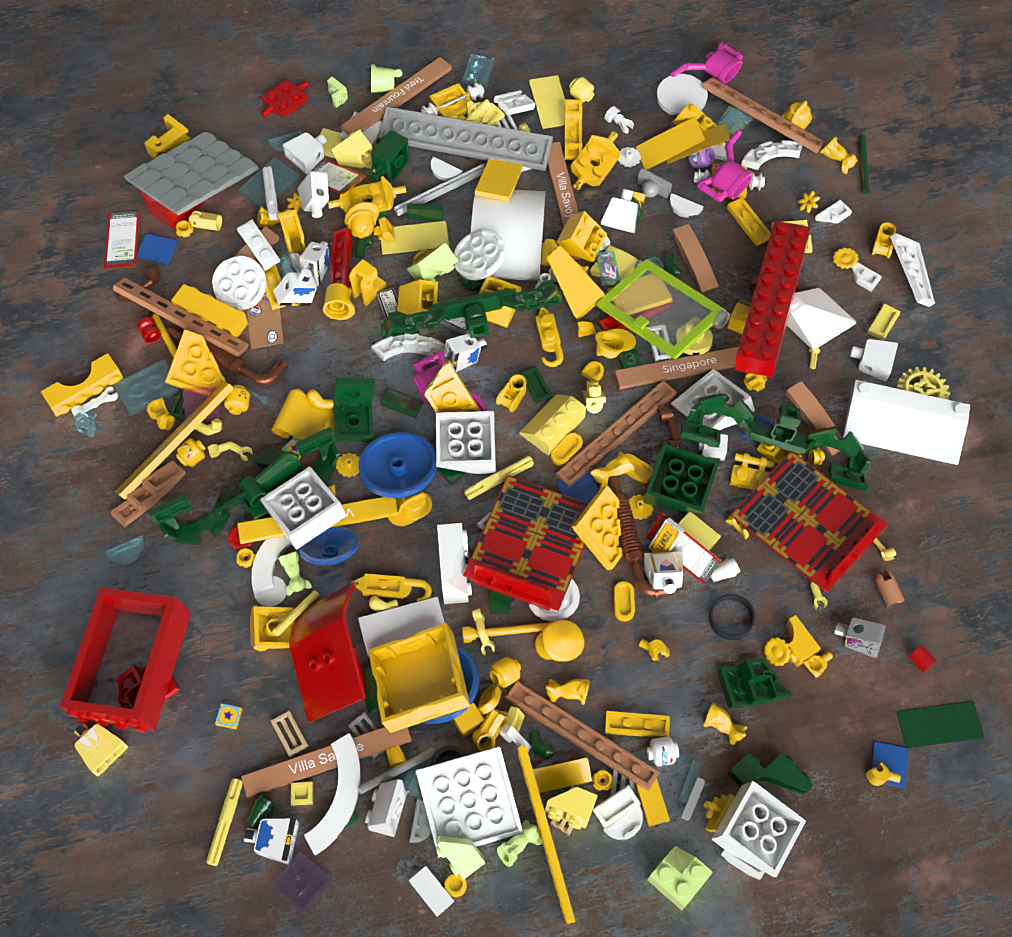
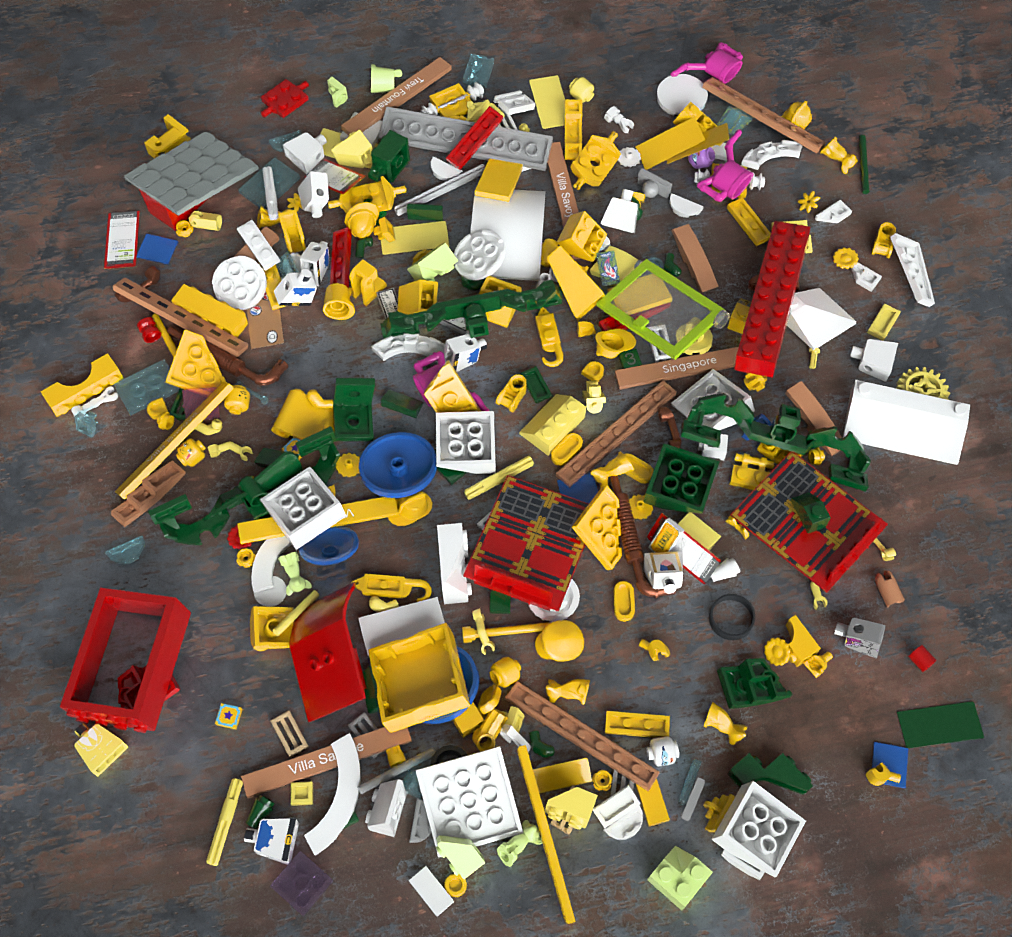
none -> red plate [446,106,503,170]
none -> dark green slope [791,492,831,534]

